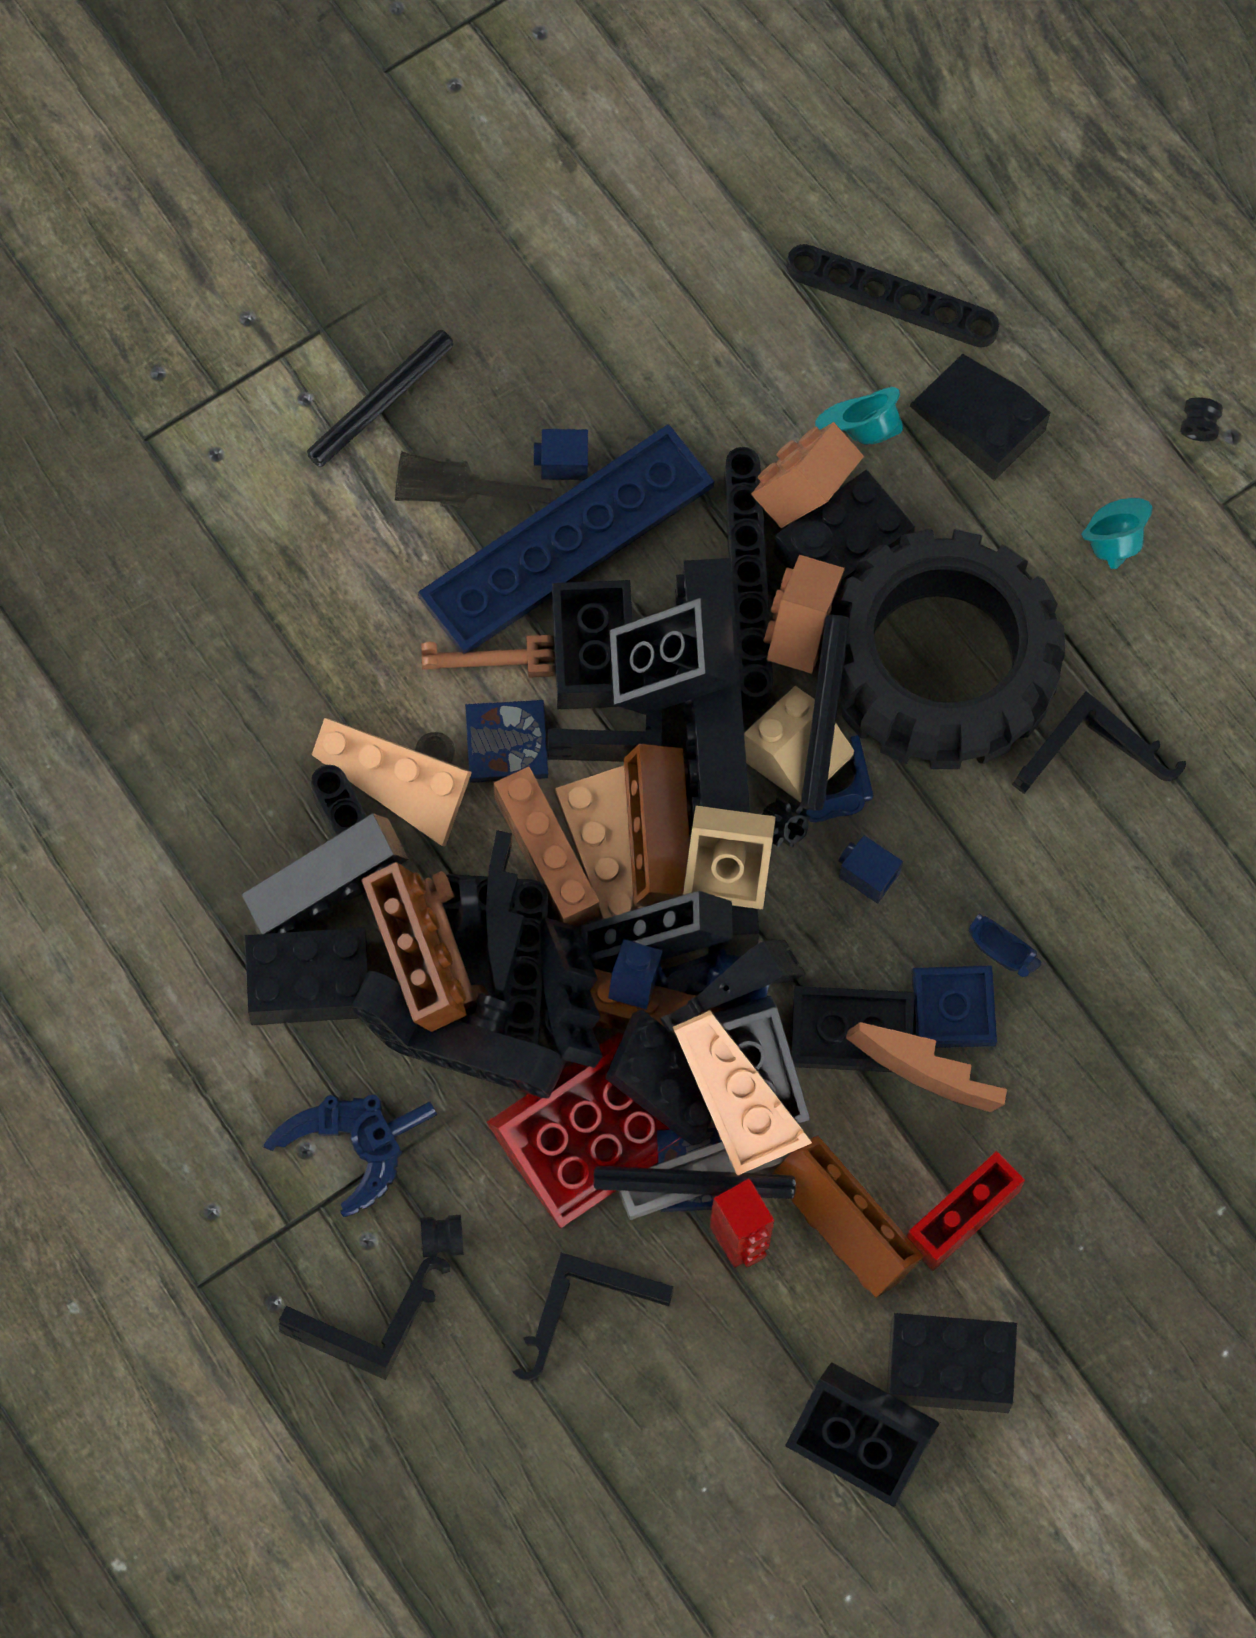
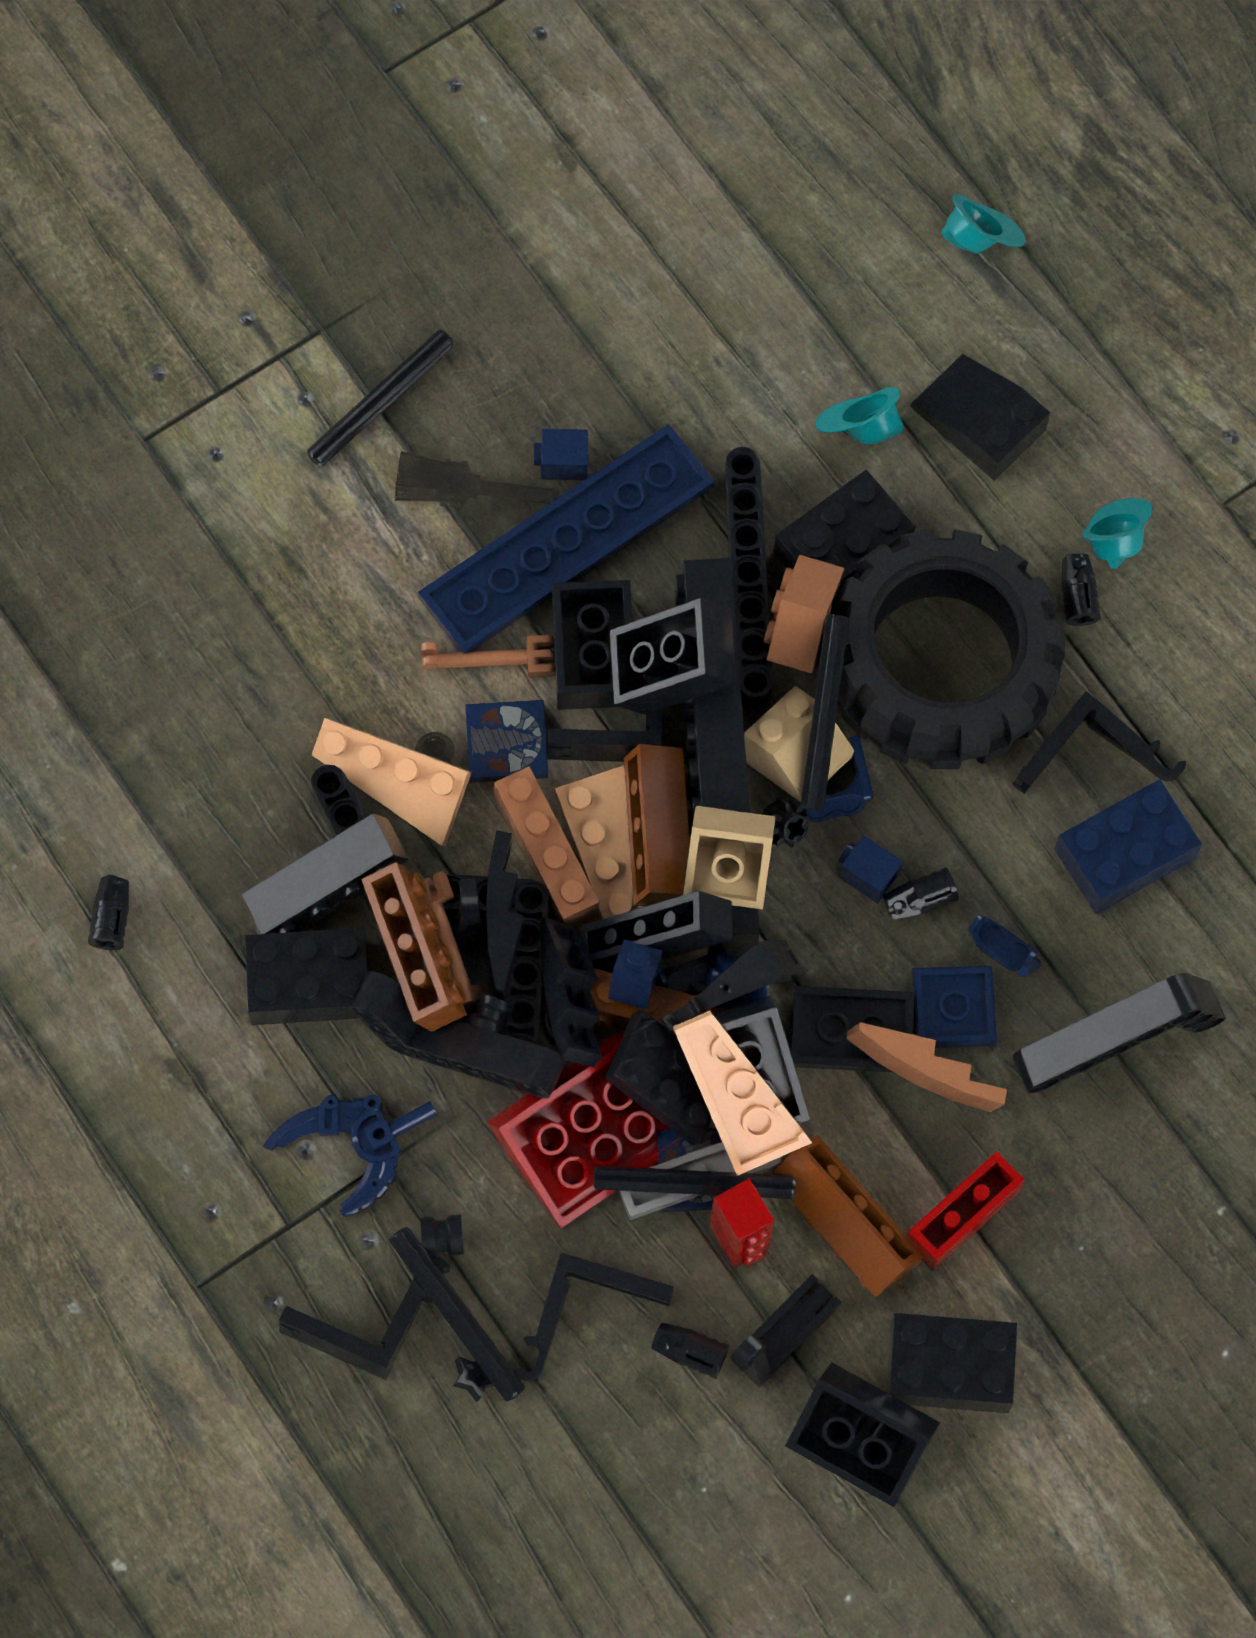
nougat brick [751,422,864,528] -> none
black beam [786,244,999,348] -> none
black wheel [1180,397,1223,442] -> none
none -> black hinge [88,874,129,950]
none -> black axle [389,1227,525,1402]
none -> black piece [453,1356,494,1402]
none -> black hinge [651,1323,730,1379]
none -> black hinge [730,1274,842,1388]
none -> black hinge [883,867,959,920]
none -> teal piece [942,193,1026,254]
none -> beam [1013,973,1226,1093]
none -> dark blue brick [1054,779,1202,914]
none -> black hinge [1062,553,1101,626]

